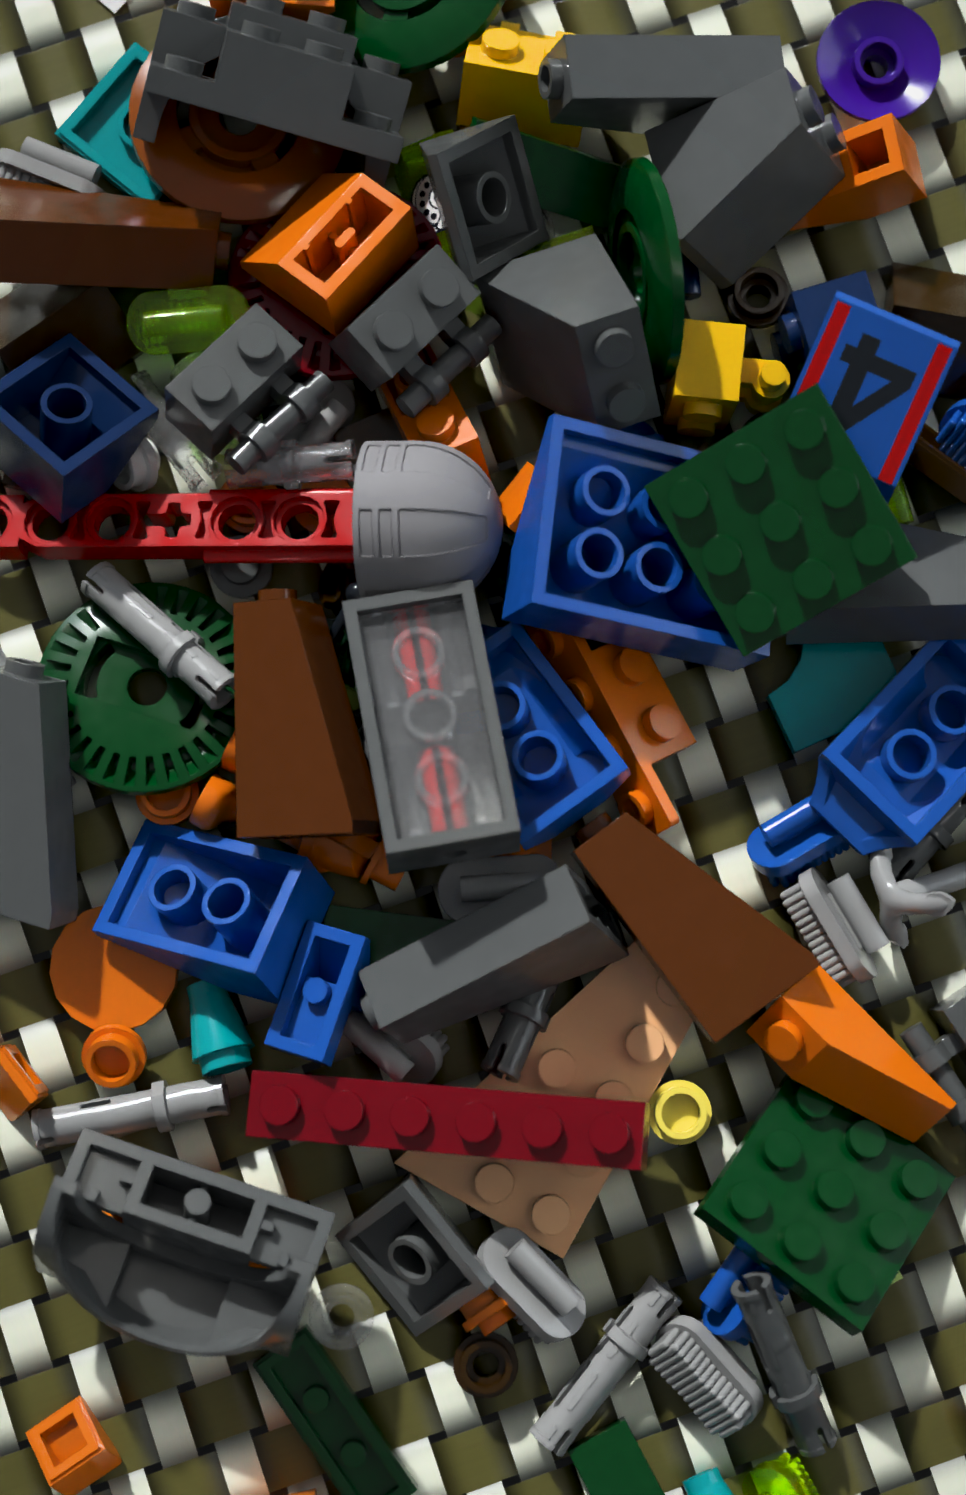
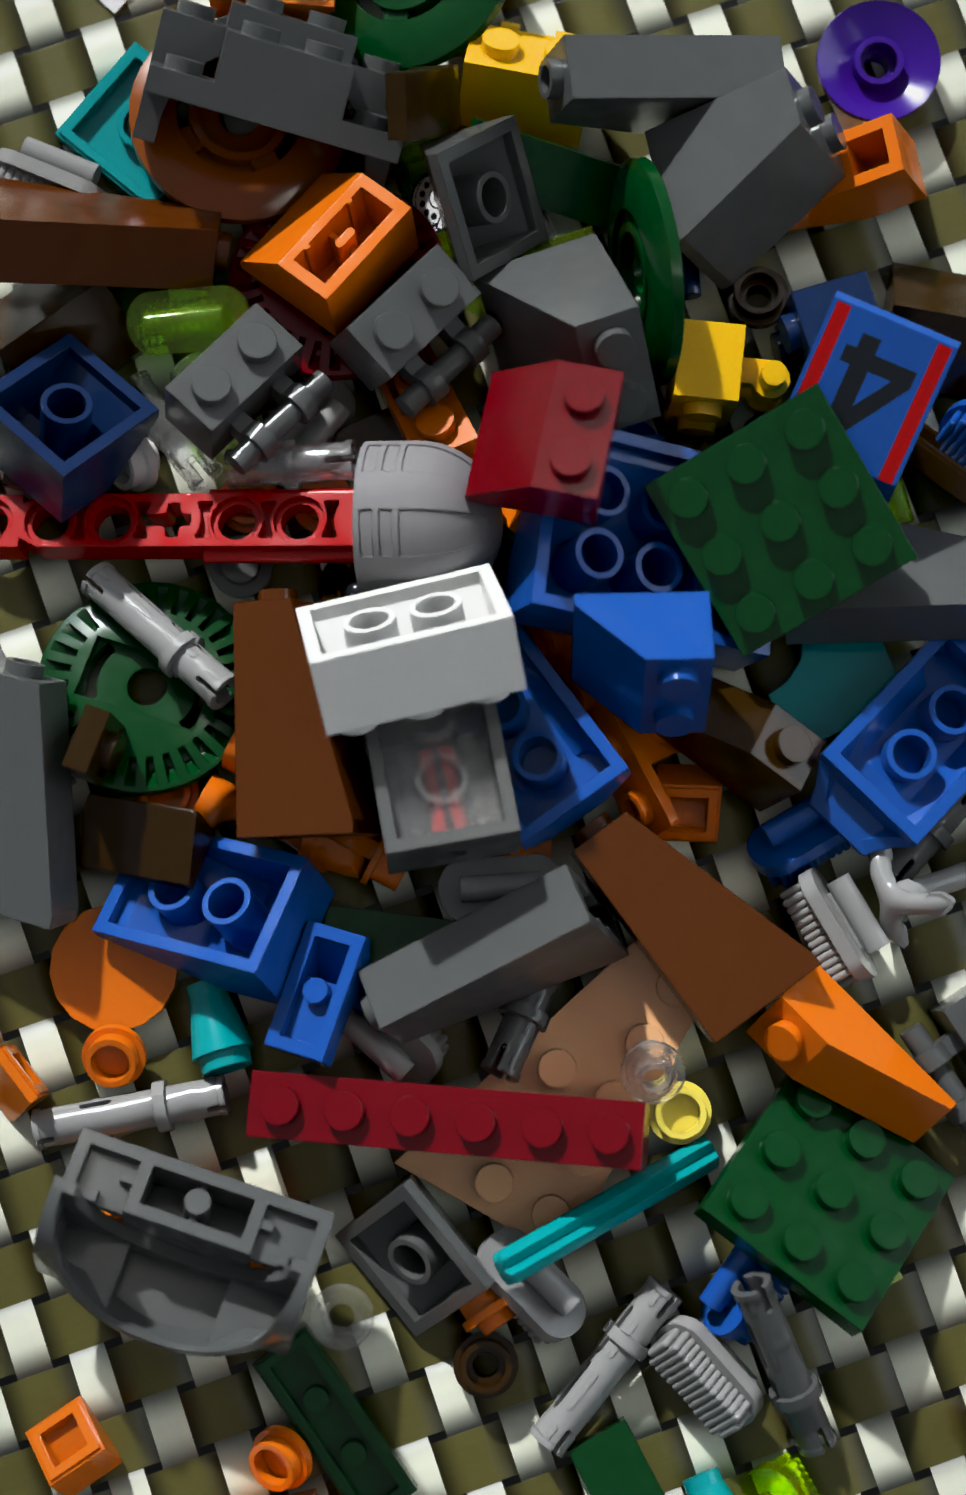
none -> dark brown plate [62,704,126,786]
none -> dark brown slope [79,793,215,890]
none -> orange plate [249,1425,313,1492]
none -> white slope [295,563,527,736]
none -> dark brown slope [385,64,461,141]
none -> dark red slope [465,360,624,525]
none -> teal axle [493,1137,720,1285]
none -> blue slope [571,591,715,737]
none -> clear plate [620,1040,686,1105]
none -> dark brown slope [655,677,825,812]
none -> orange slope [656,763,722,843]

